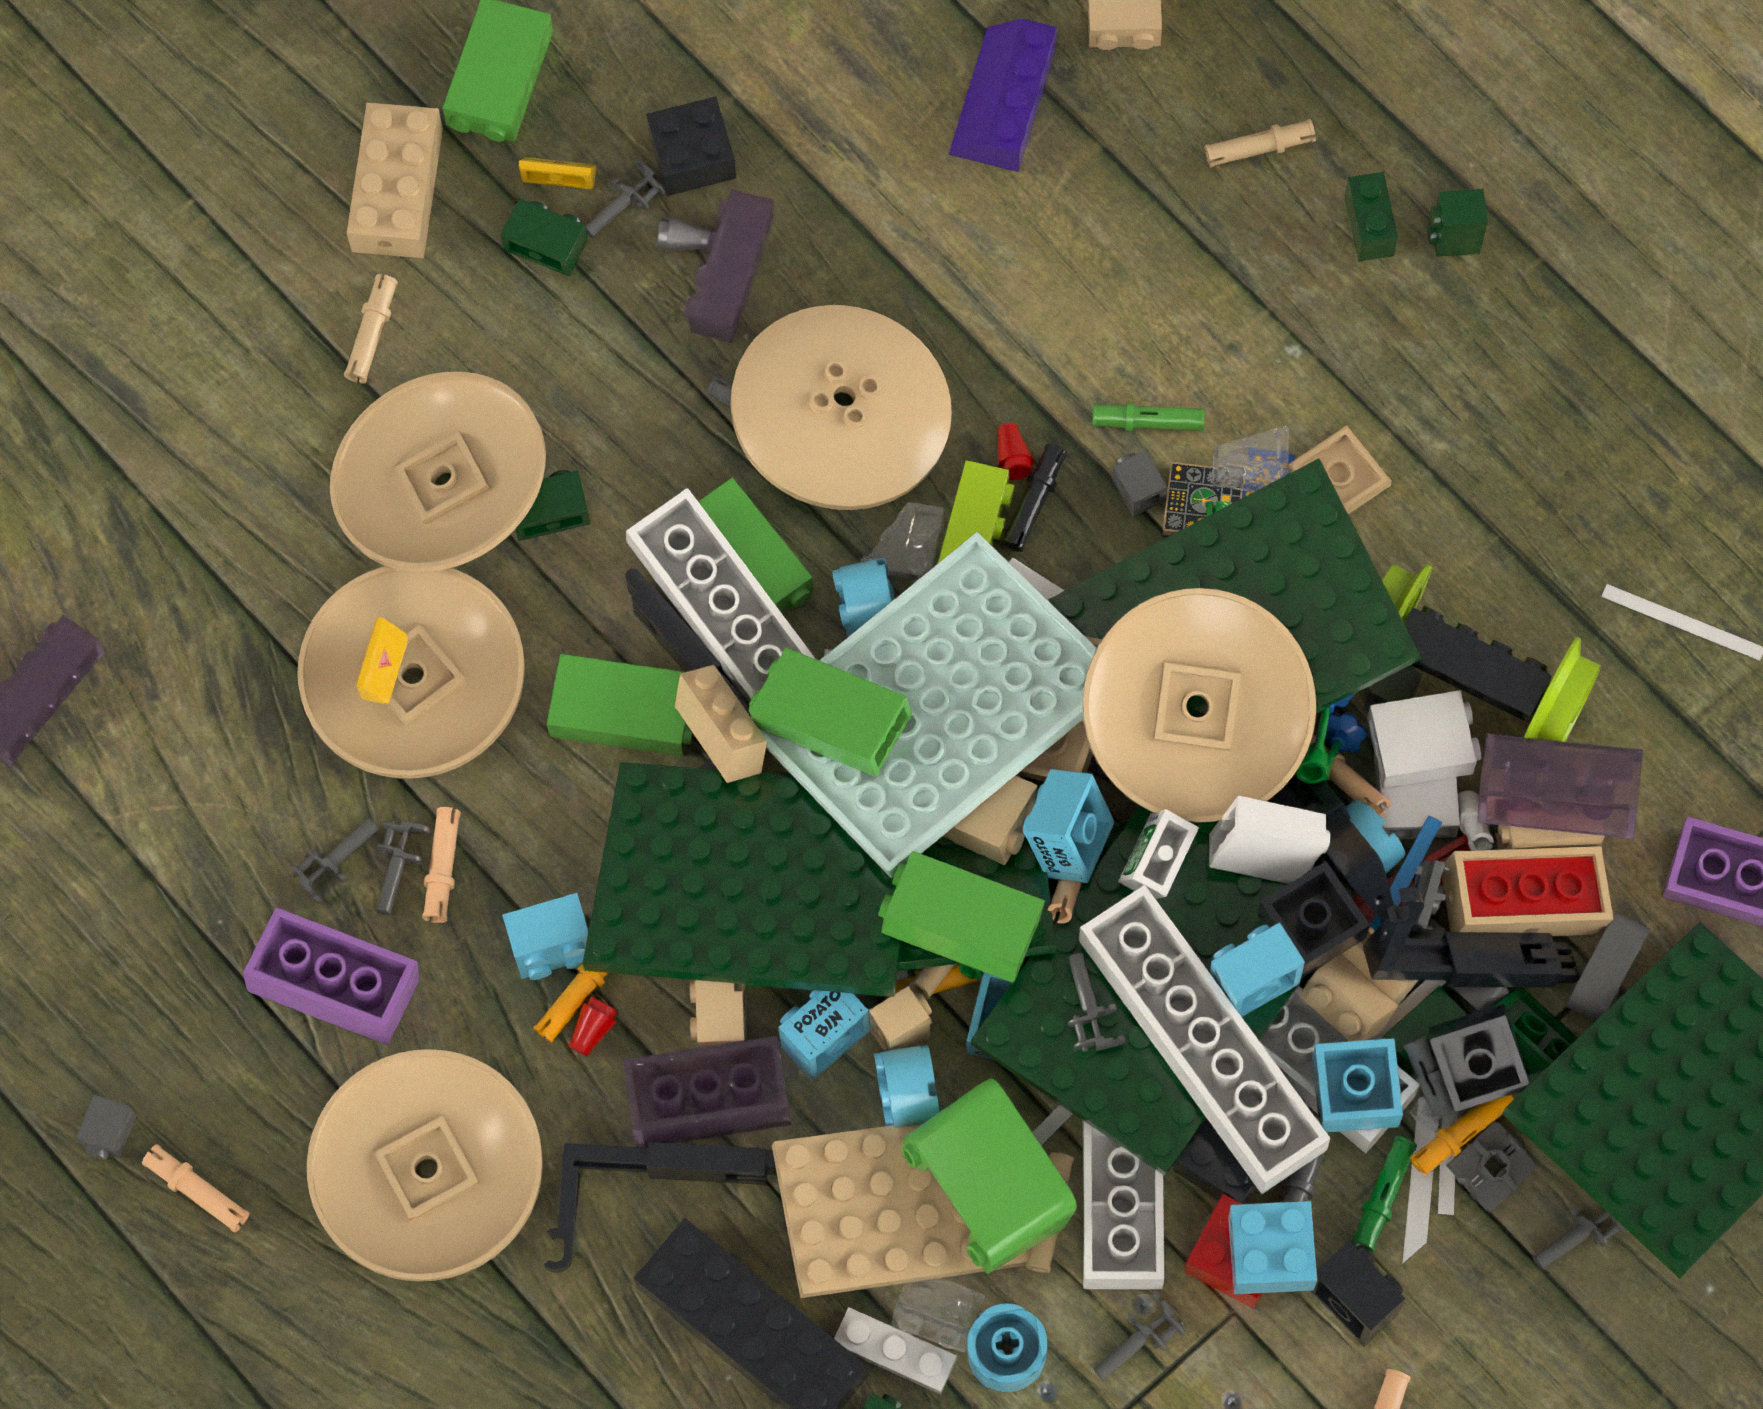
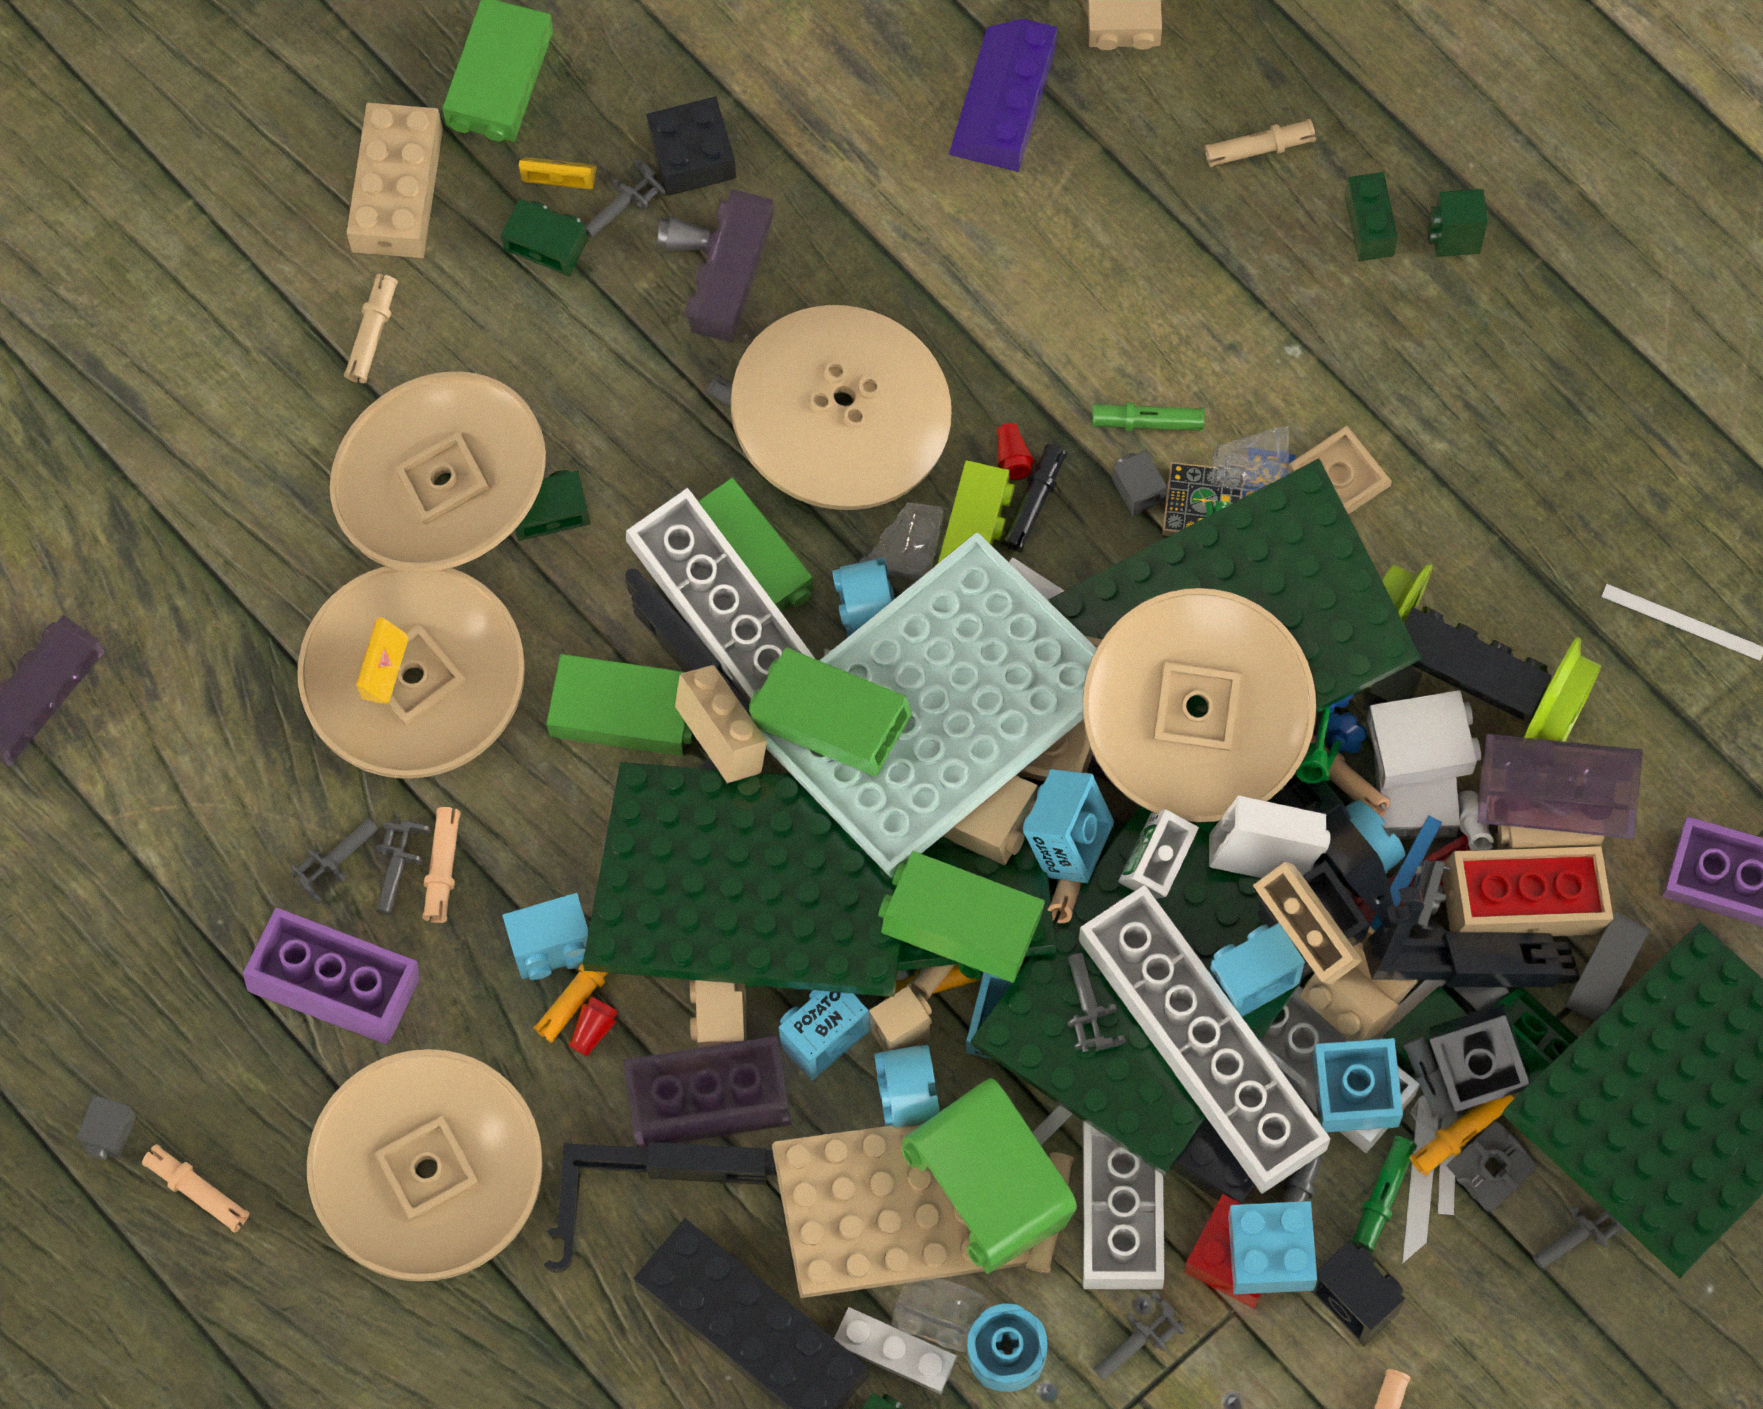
none -> tan brick [1253,862,1363,984]

